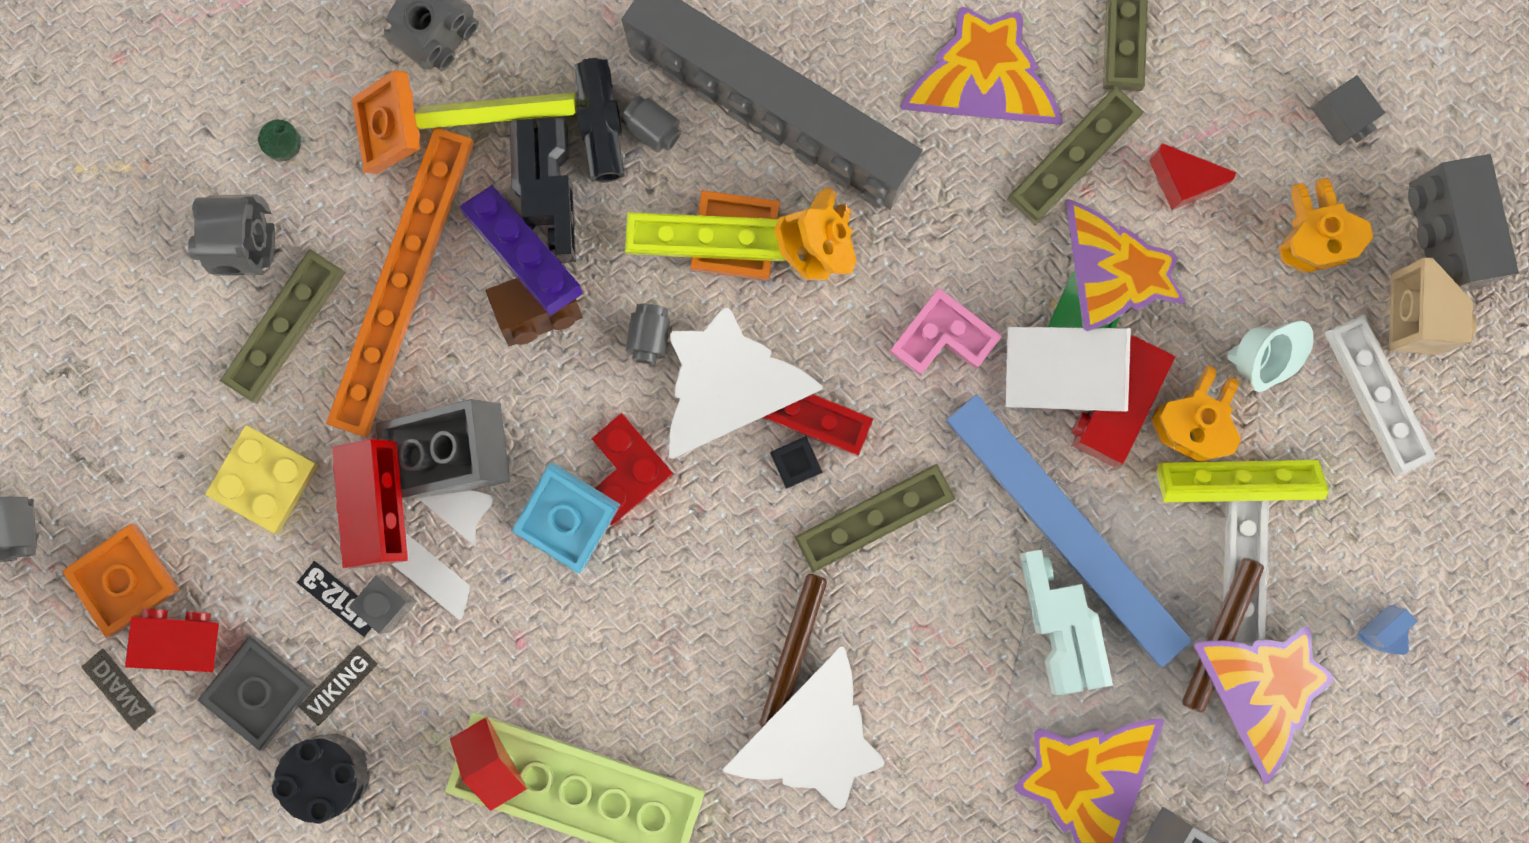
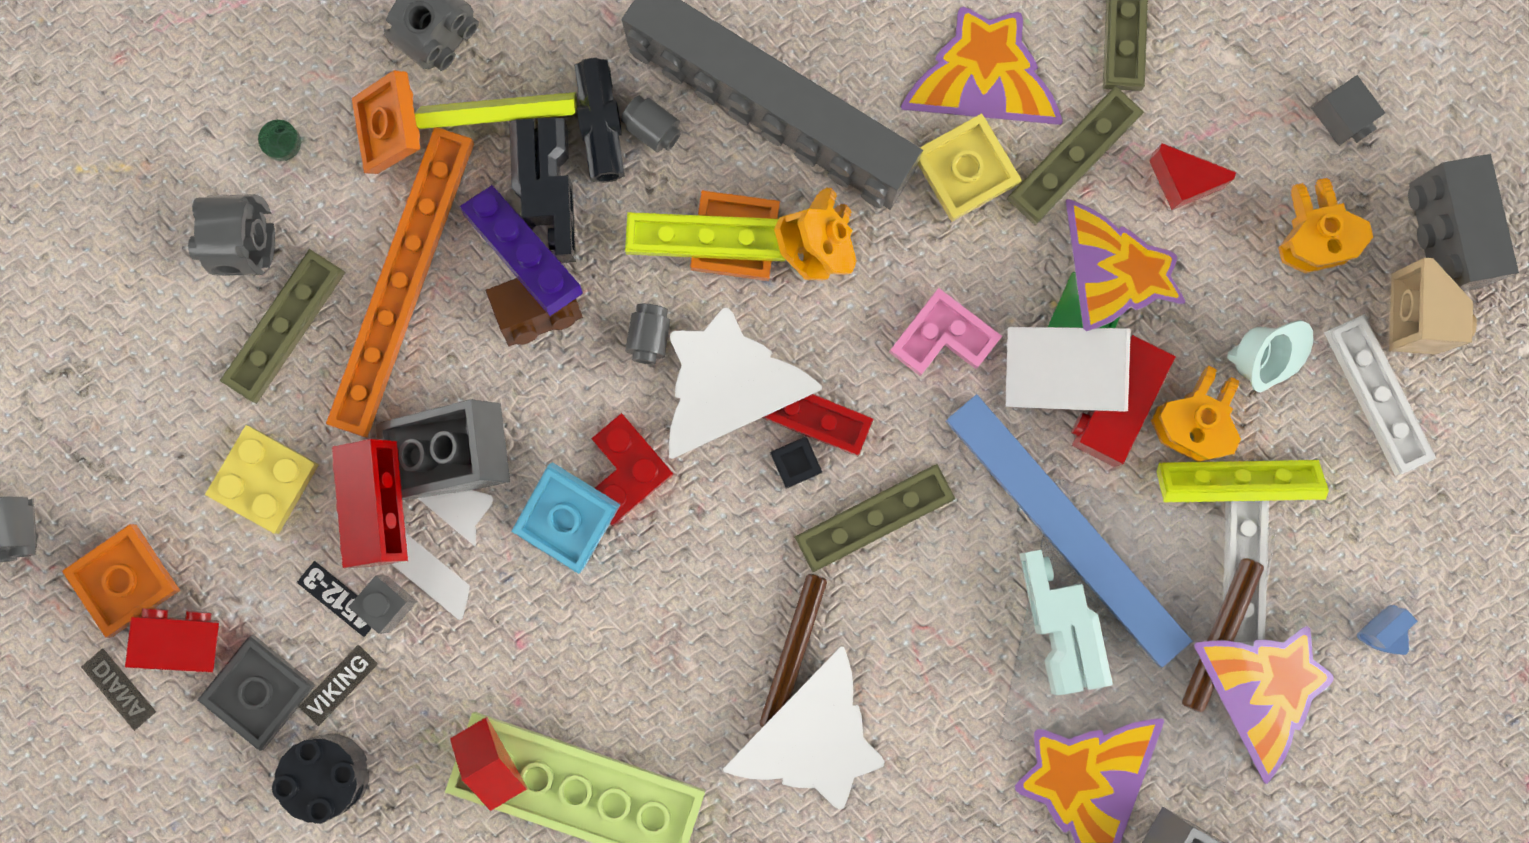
none -> light yellow plate [918,113,1022,222]

